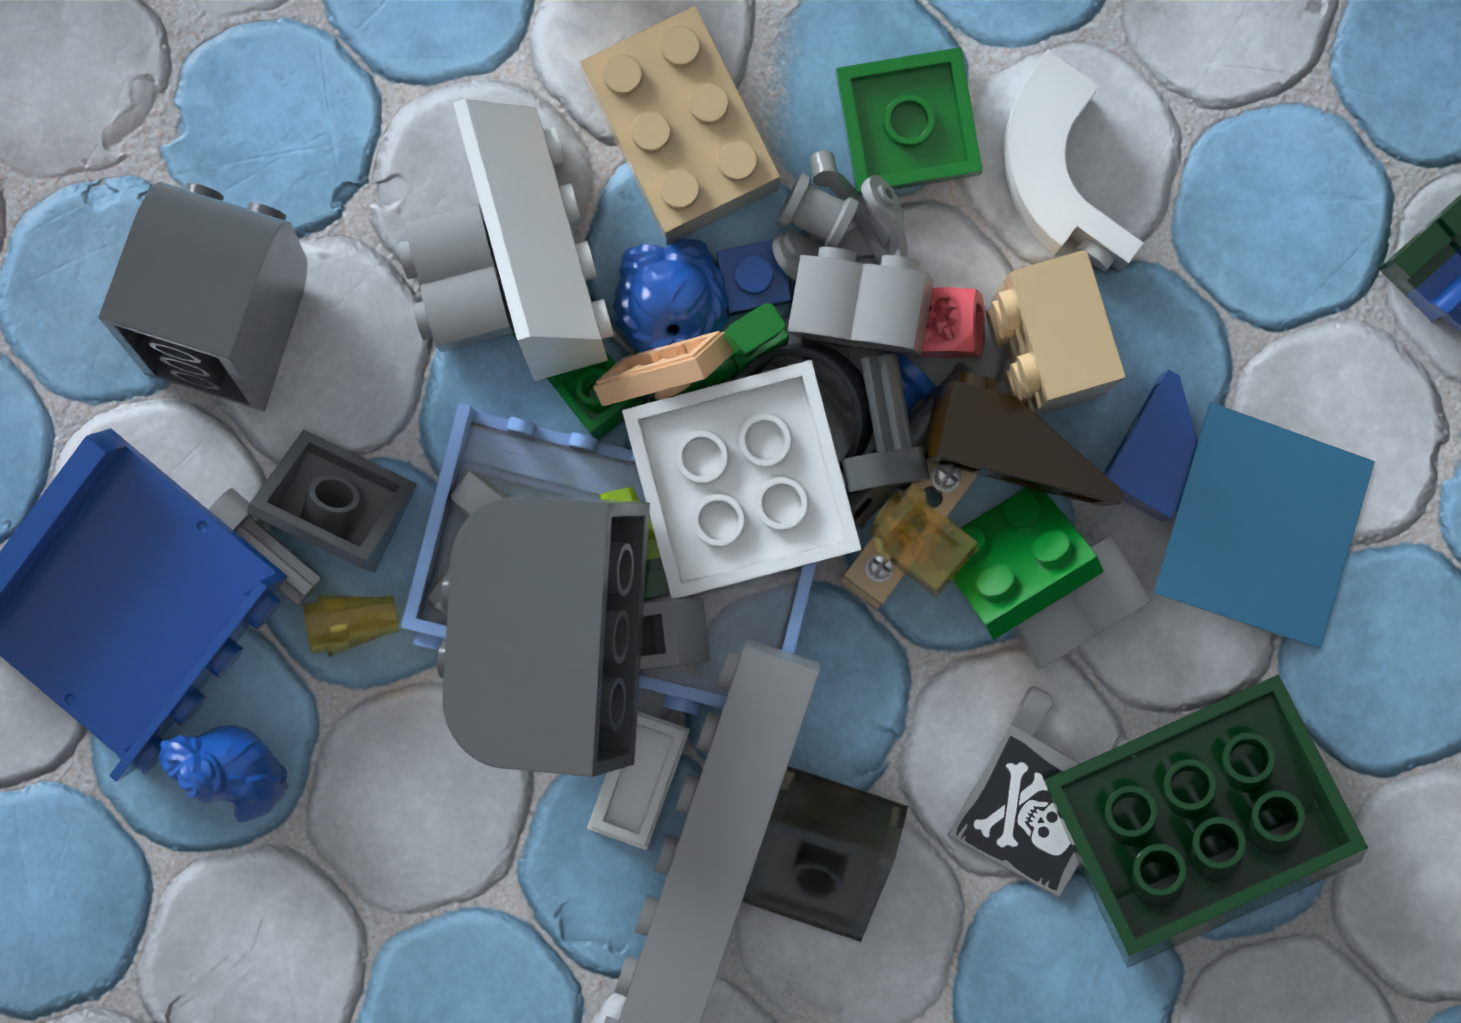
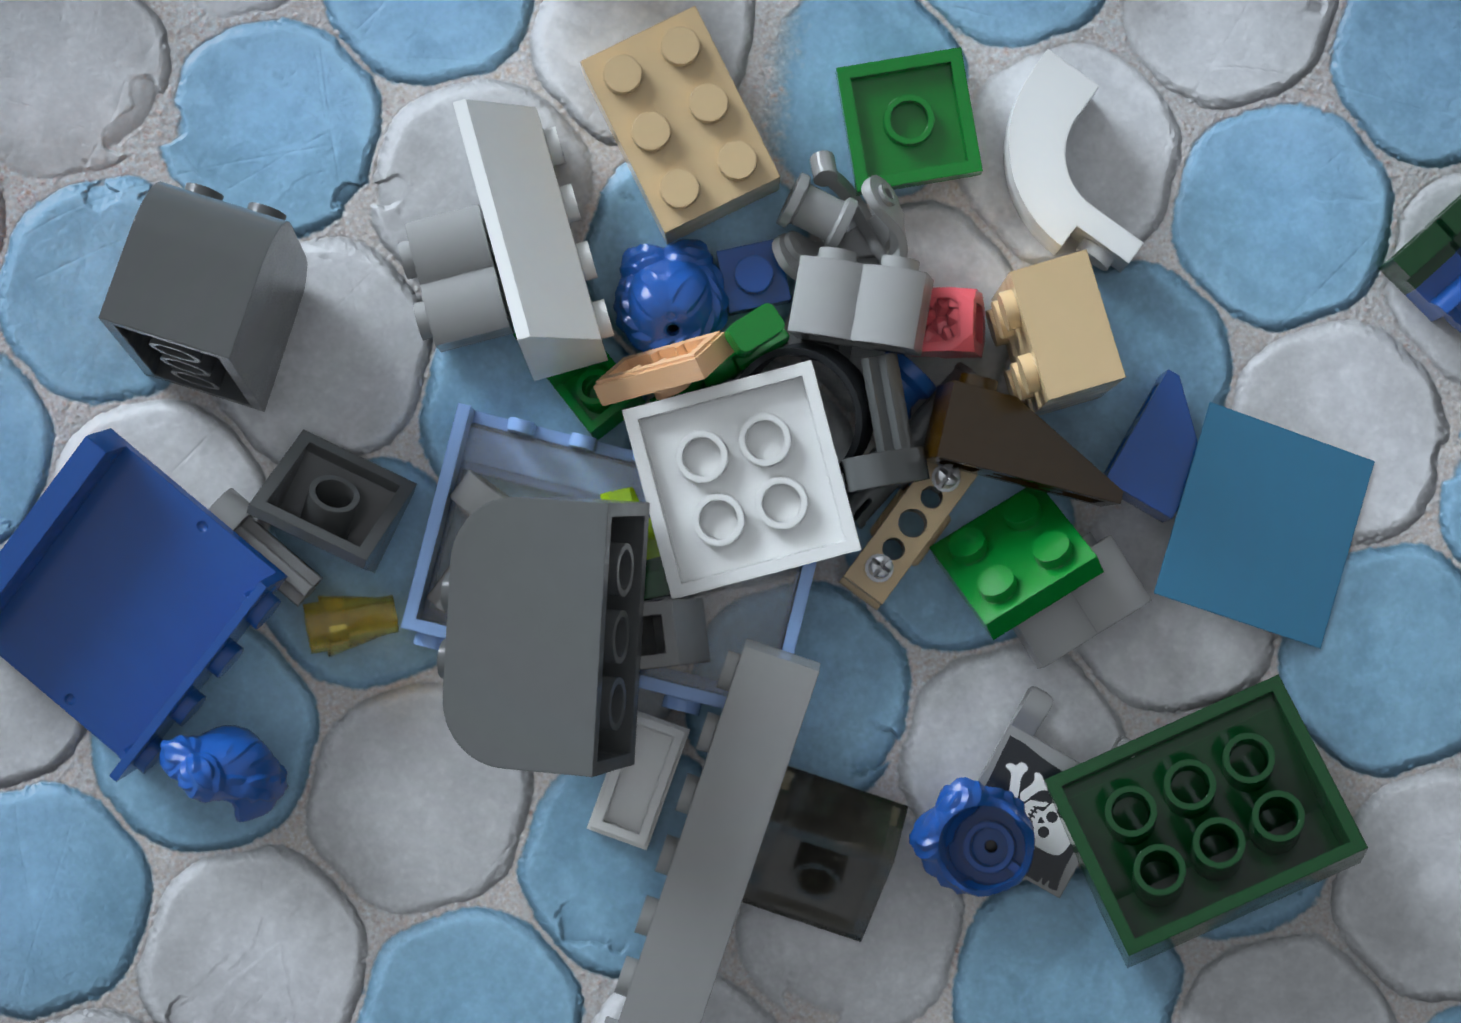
clear yellow bracket [873,485,977,598] -> none
none -> blue hair [909,777,1035,897]

